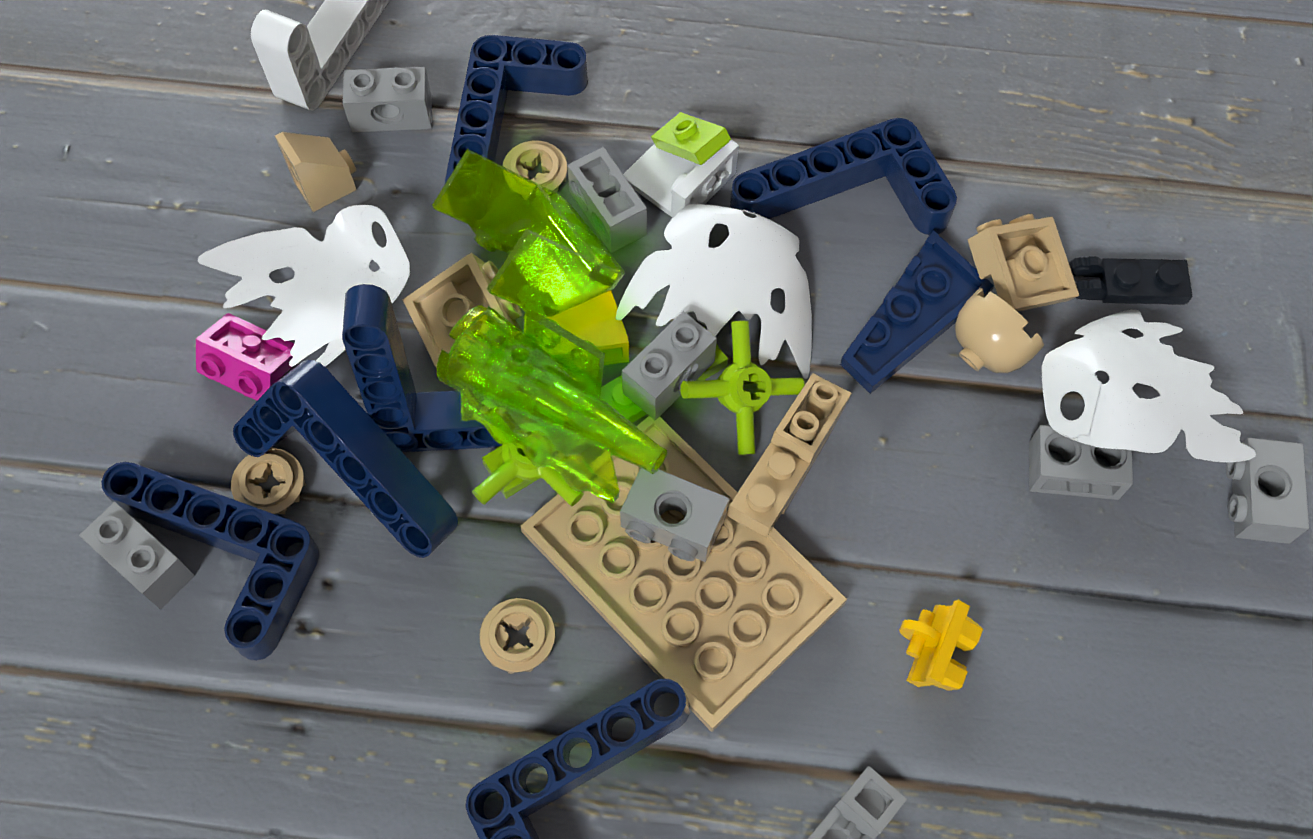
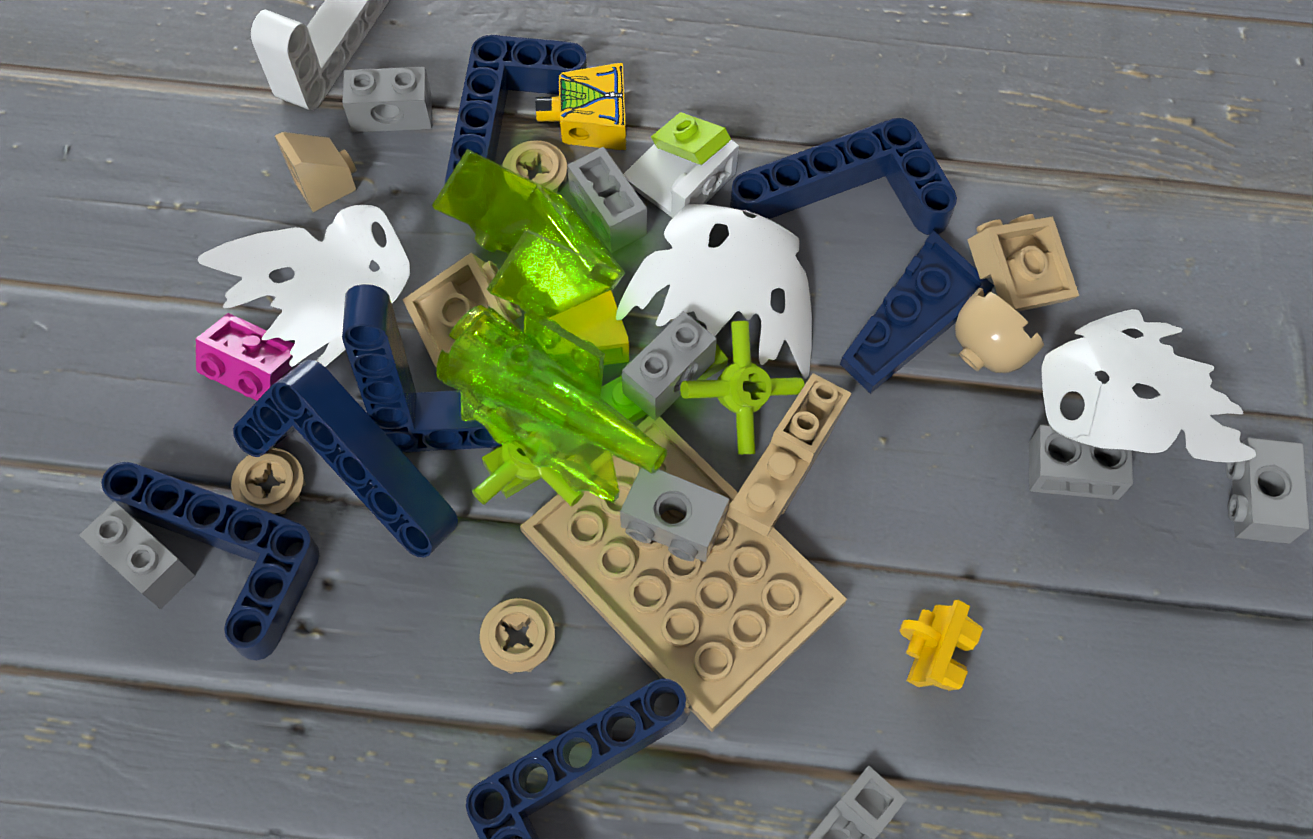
black hinge [1069,256,1193,305] -> none
none -> yellow torso [535,63,626,150]

